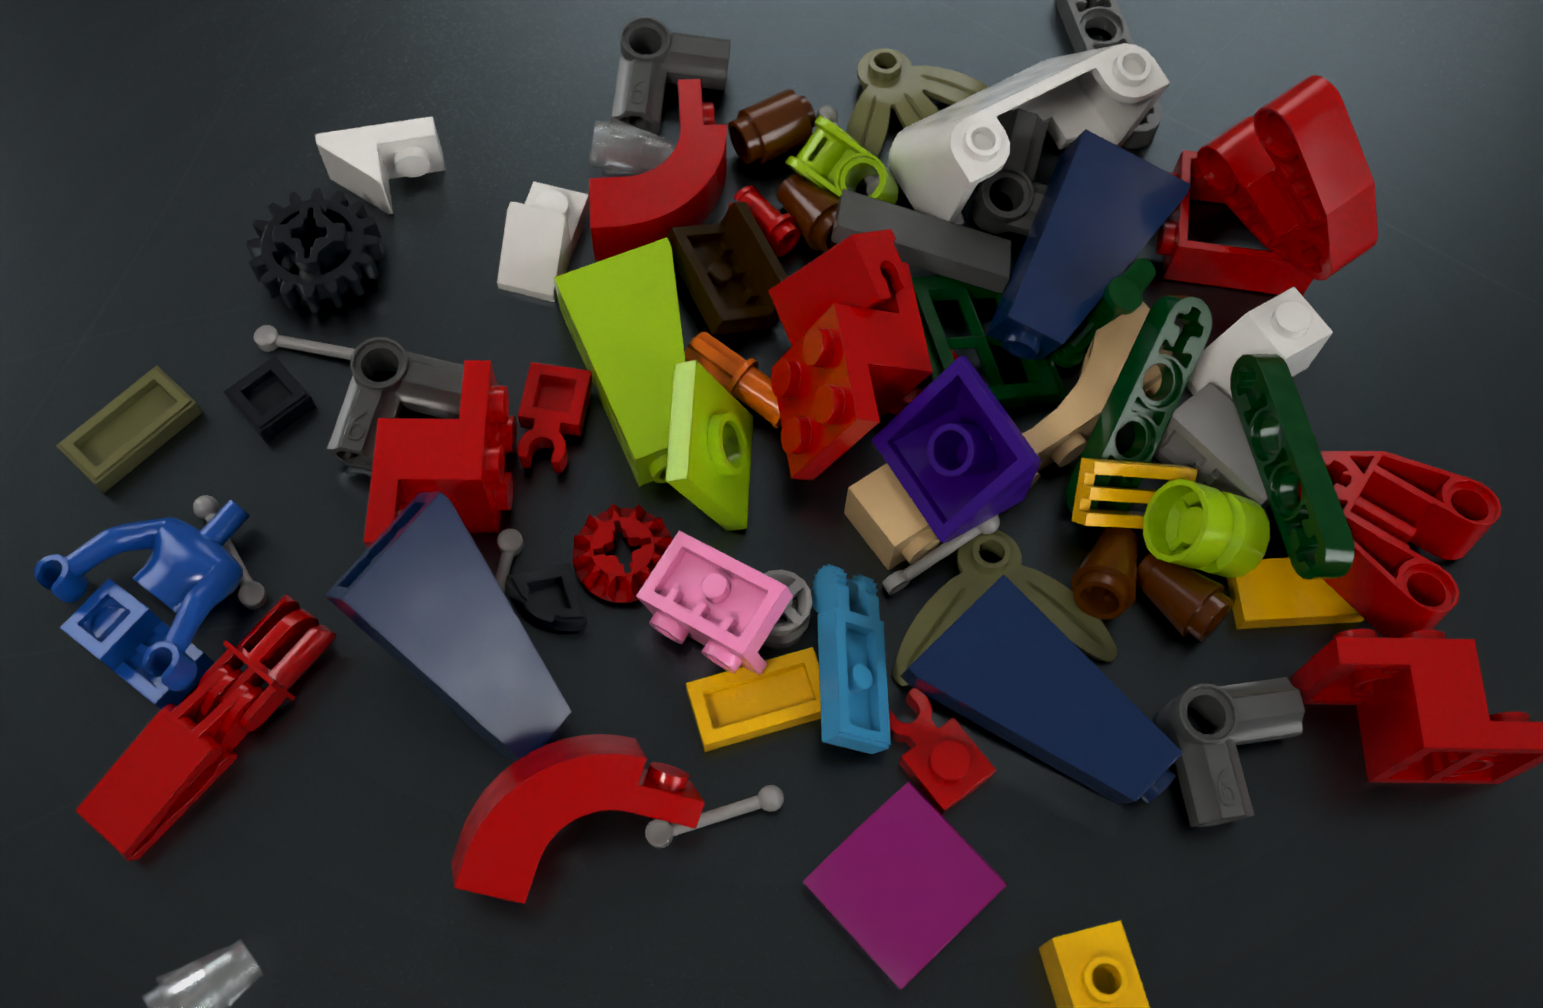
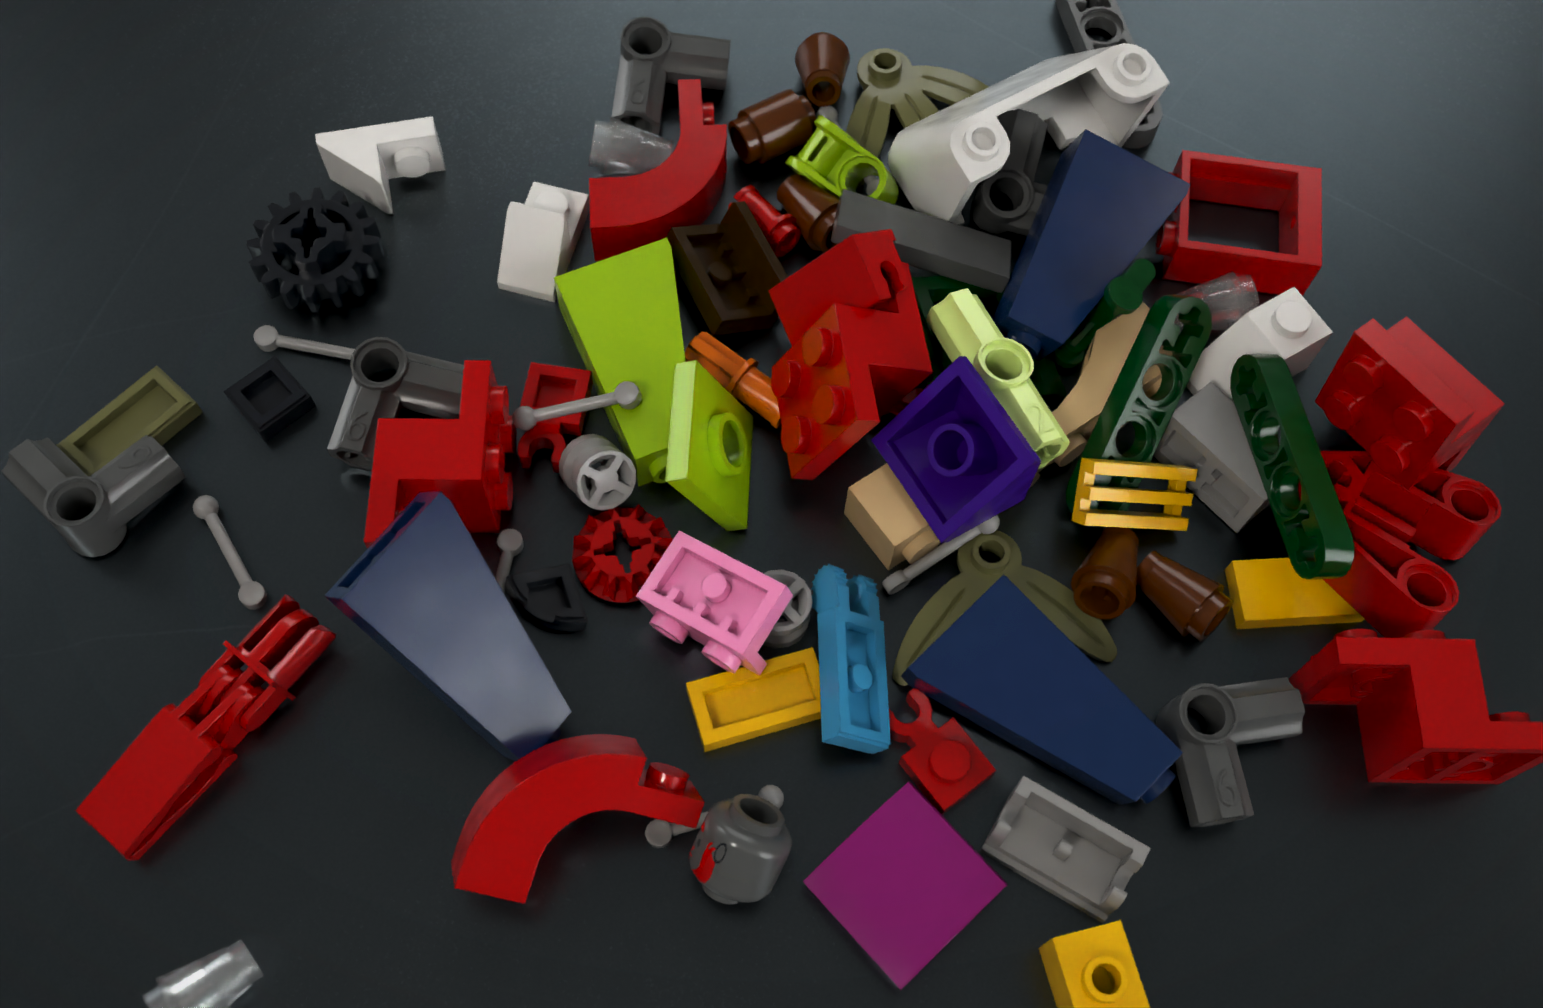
blue piece [34,500,250,691] -> none
blue slope [60,578,215,709] -> none
lime wheel [1143,478,1270,579] -> none
red connector [1196,75,1378,281] -> none
none -> dark grey piece [1,435,186,557]
none -> light grey hinge [512,381,642,430]
none -> light grey wheel [559,434,636,511]
none -> dark grey head [689,794,793,905]
none -> reddish brown cone [795,32,850,107]
none -> yellowish green piece [926,288,1070,469]
none -> light grey hinge [979,776,1151,923]
none -> clear cone [1174,272,1259,331]
none -> red bracket [1315,316,1505,490]

